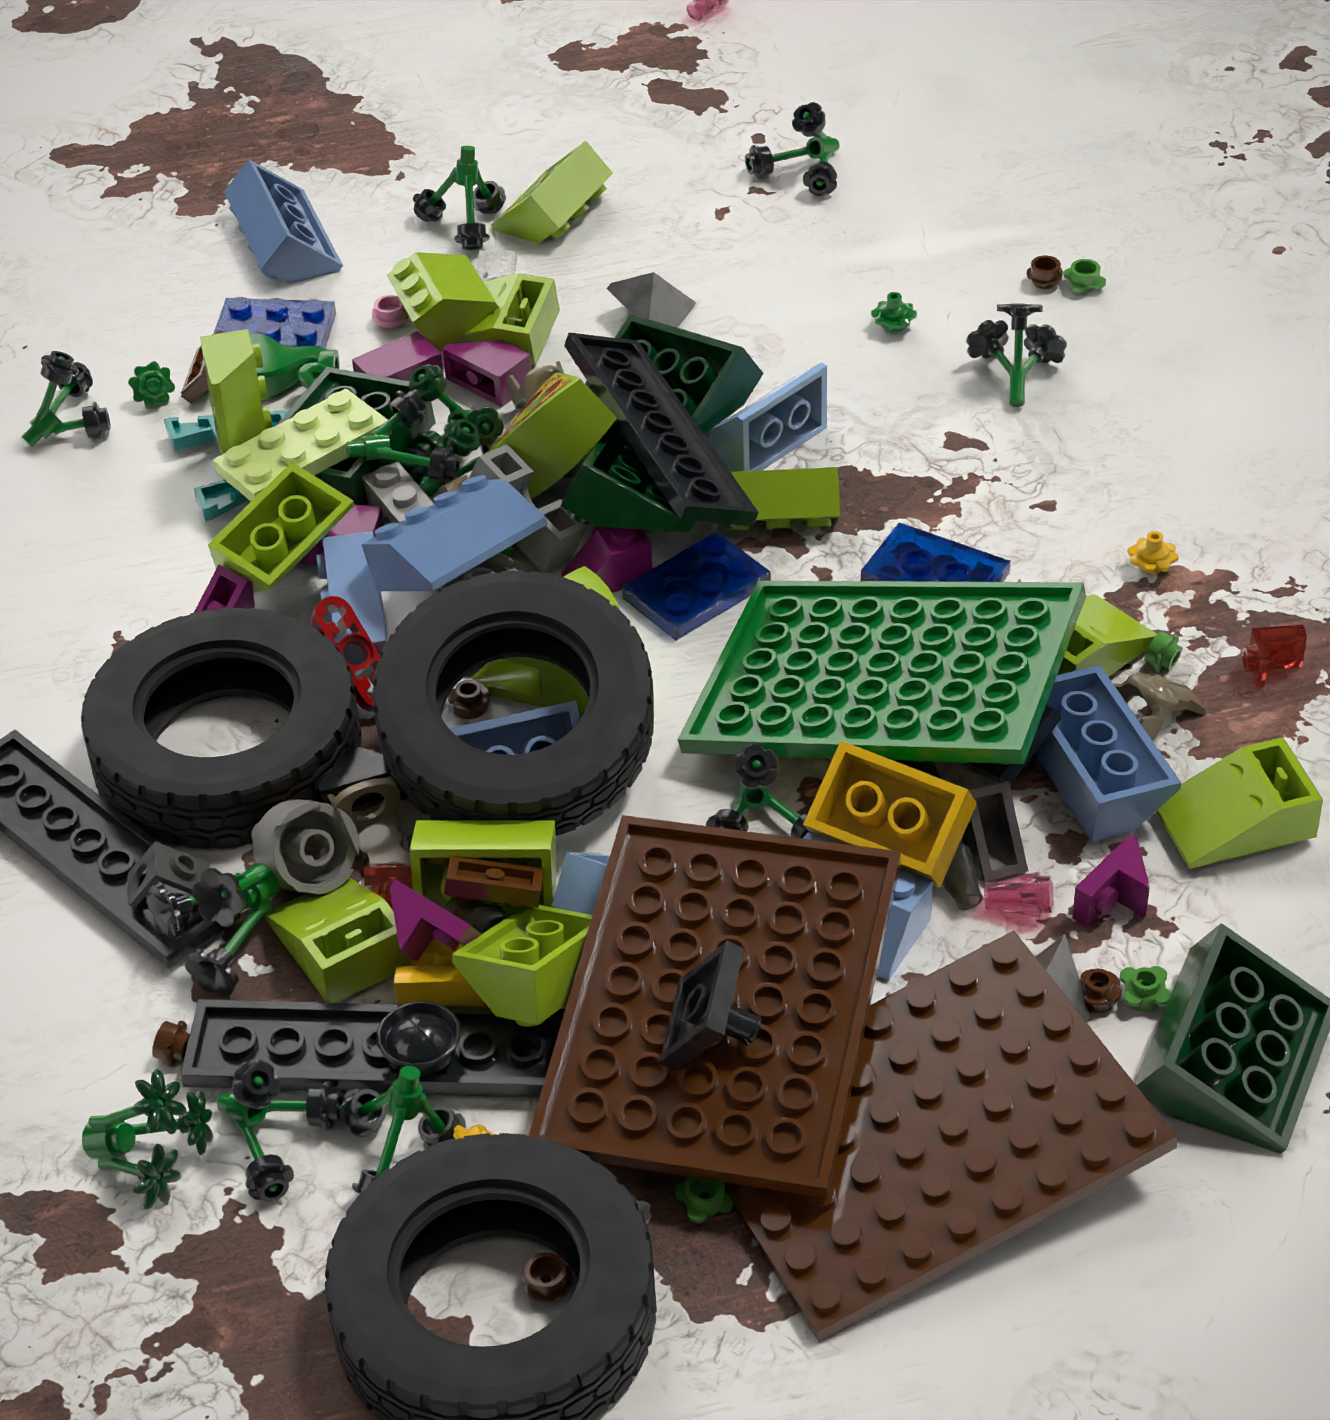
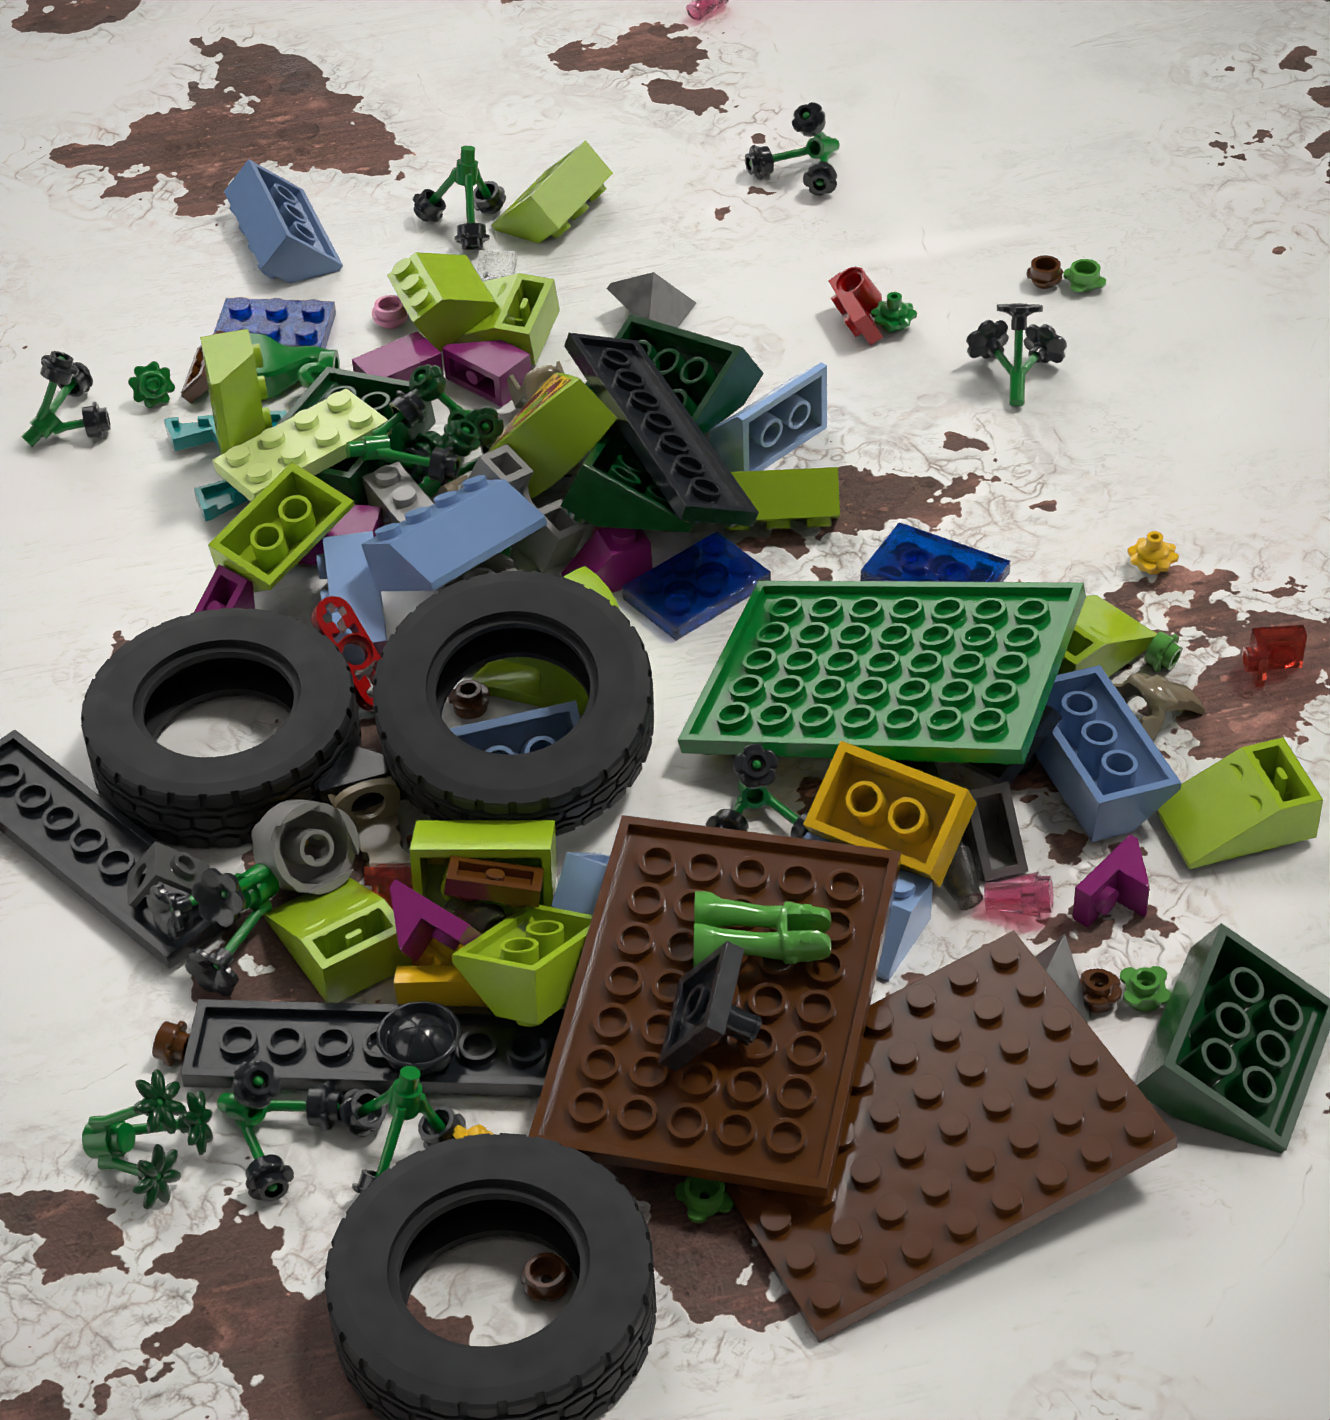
none -> bright green piece [693,891,831,968]
none -> red plate [828,266,883,346]

